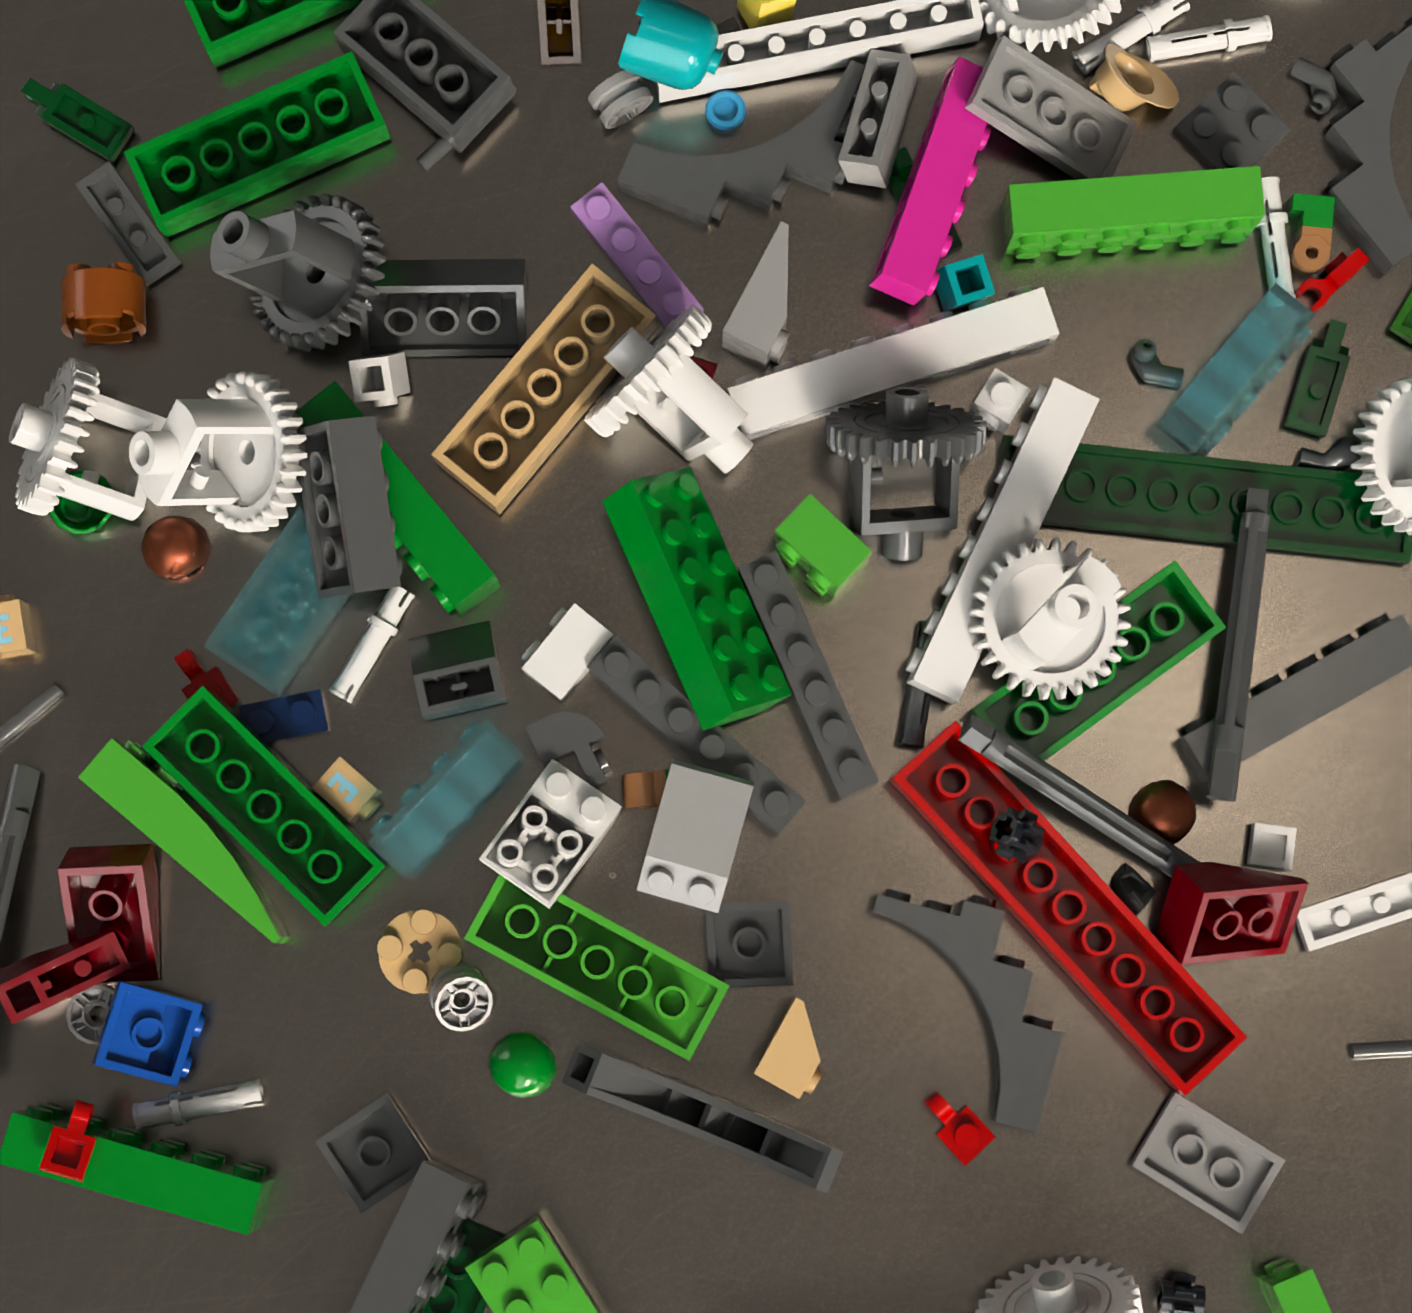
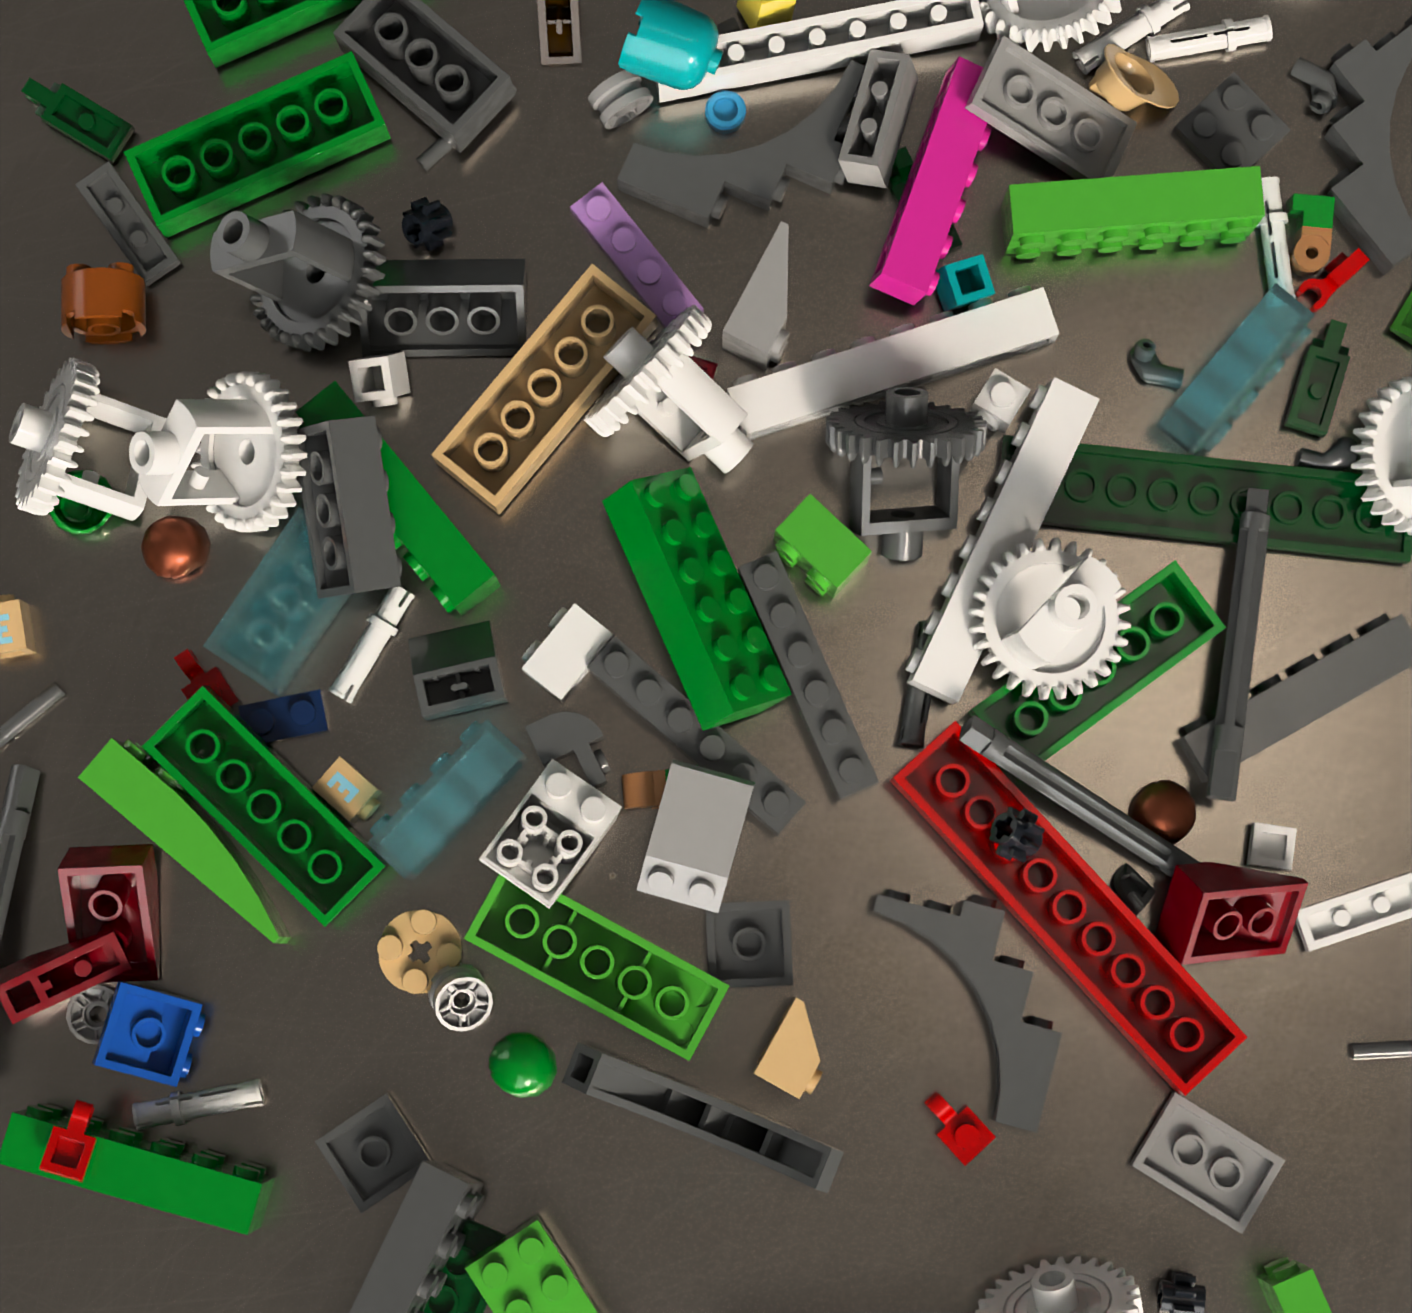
none -> black gear [402,197,453,251]

